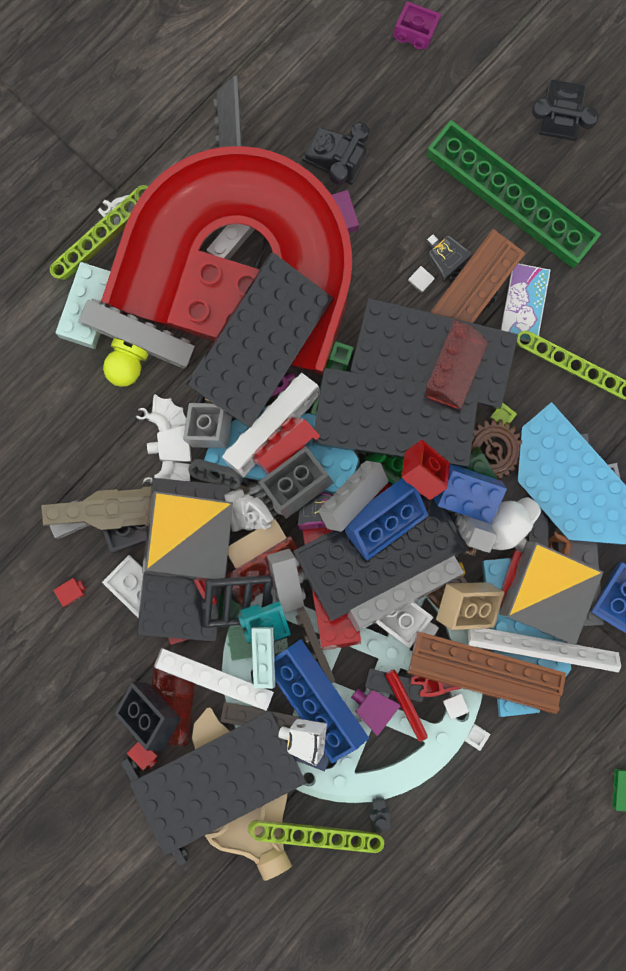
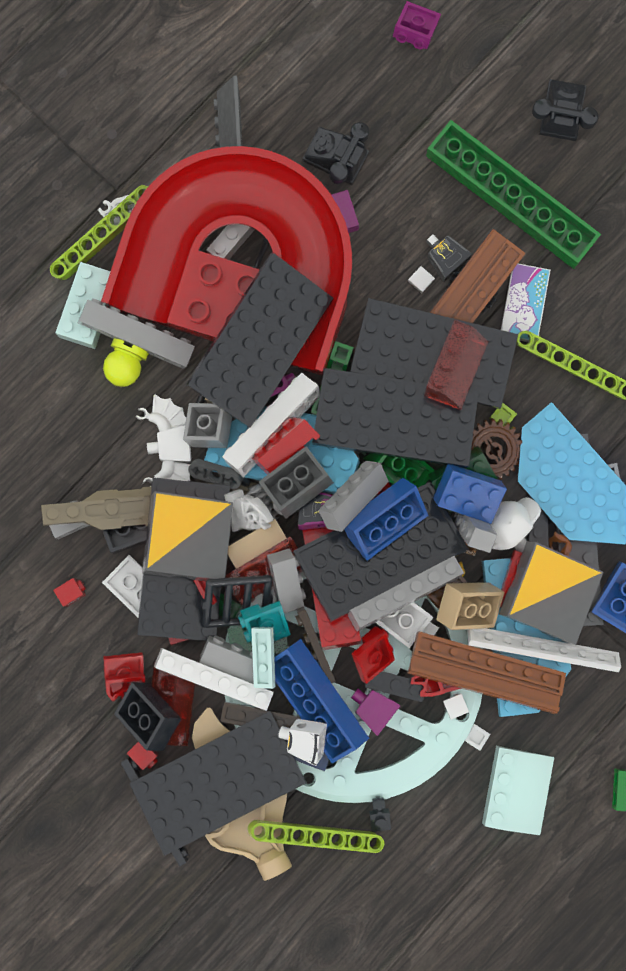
red axle [386,669,428,742] -> none
red brick [402,440,450,500] -> none
none -> red plate [103,652,145,701]
none -> light grey brick [199,635,254,684]
none -> red plate [352,626,395,684]
none -> light aqua slope [482,745,554,835]

